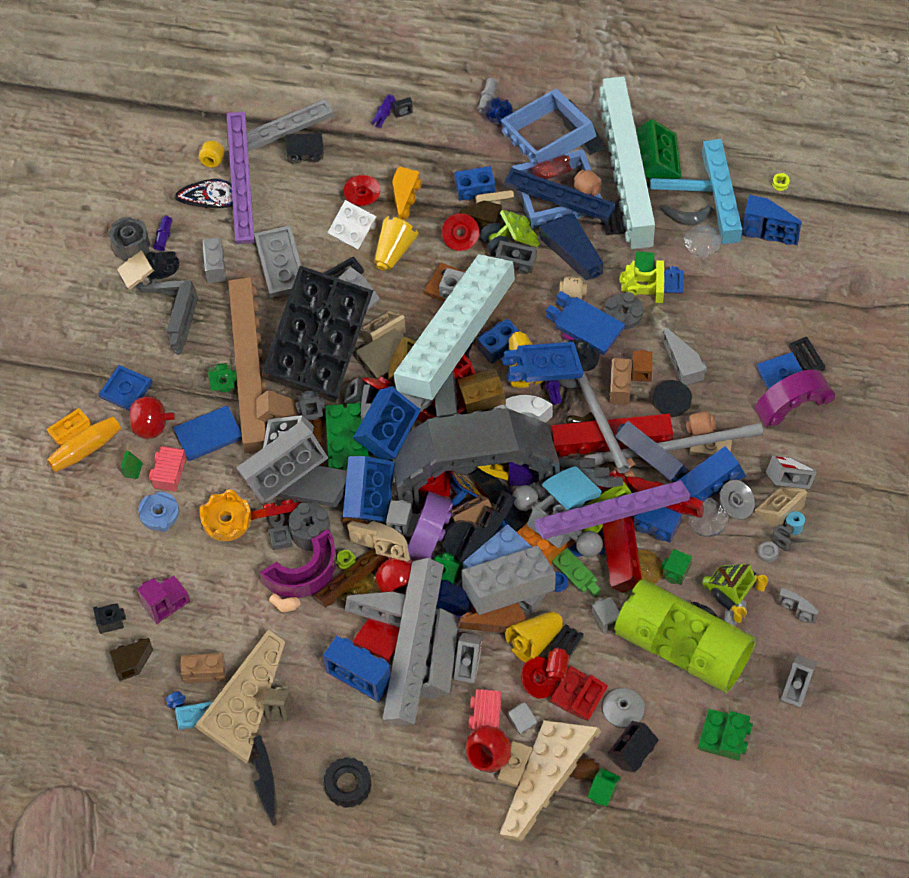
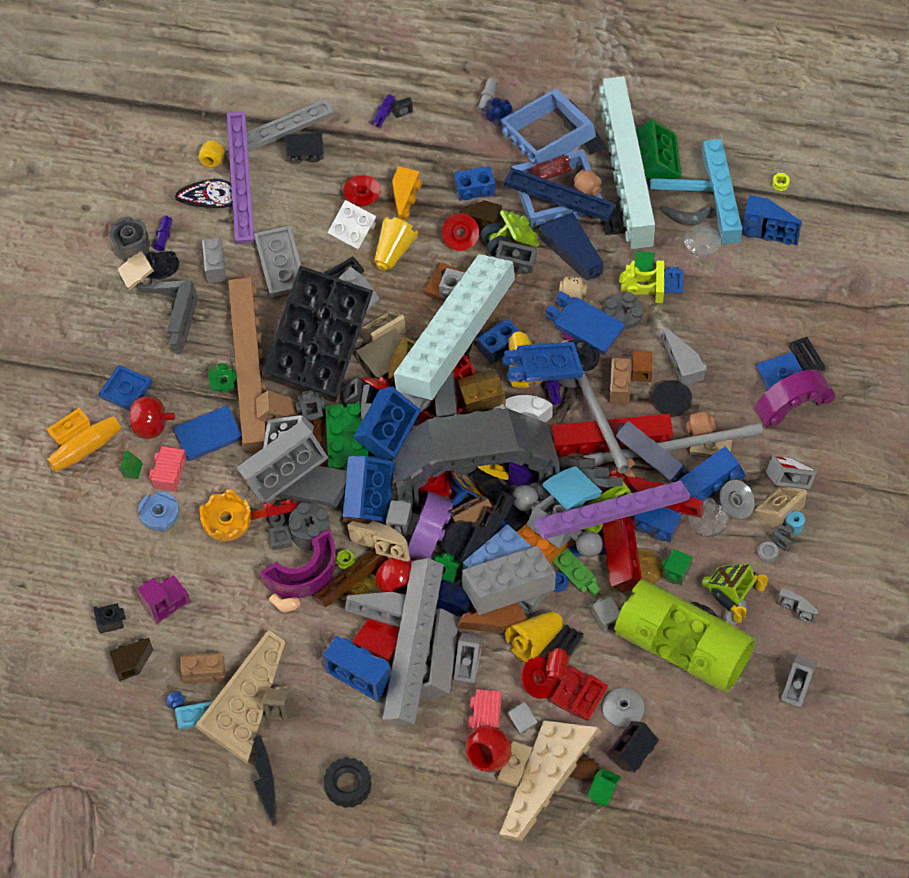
tan plate [475,190,514,205] -> none
dark brown arm [566,412,596,424] -> none
green plate [698,709,753,761] -> none

